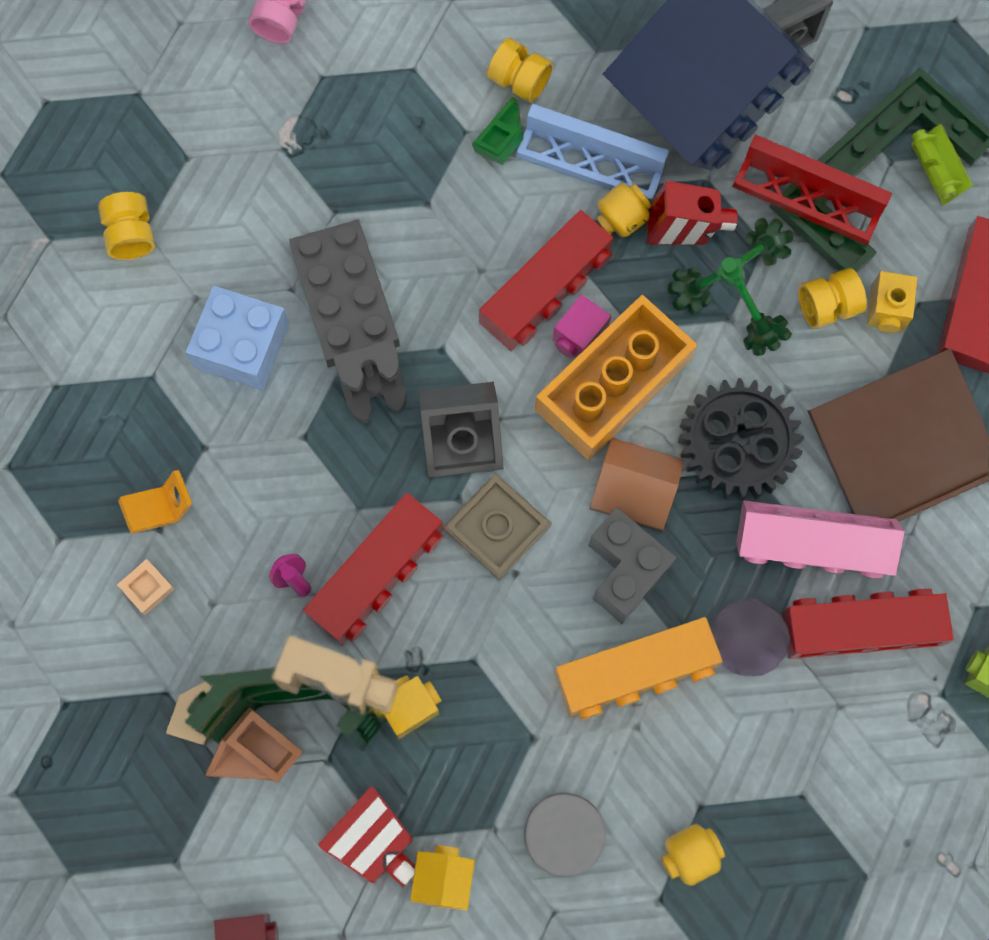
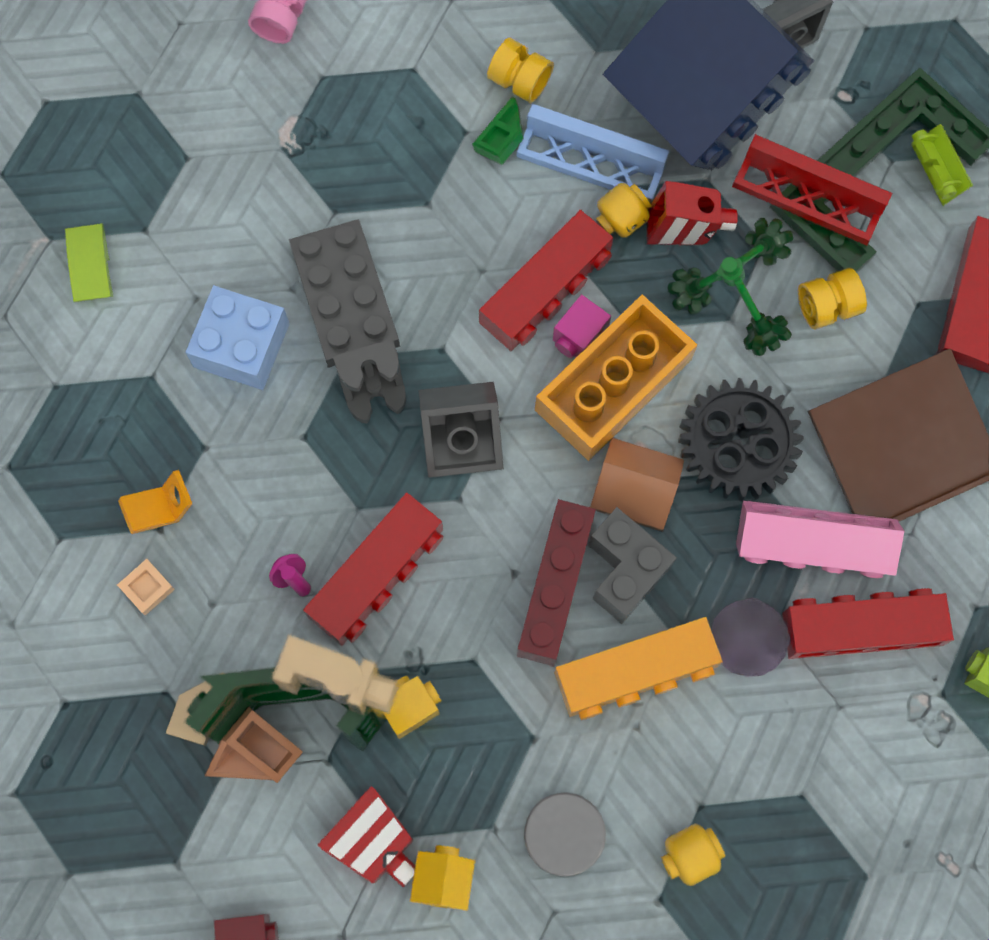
yellow wheel [98,192,155,260] -> none
dark tan tile [443,473,552,581] -> none
yellow brick [867,271,918,333] -> none
none -> lime slope [65,224,113,302]
none -> dark red brick [517,499,596,667]

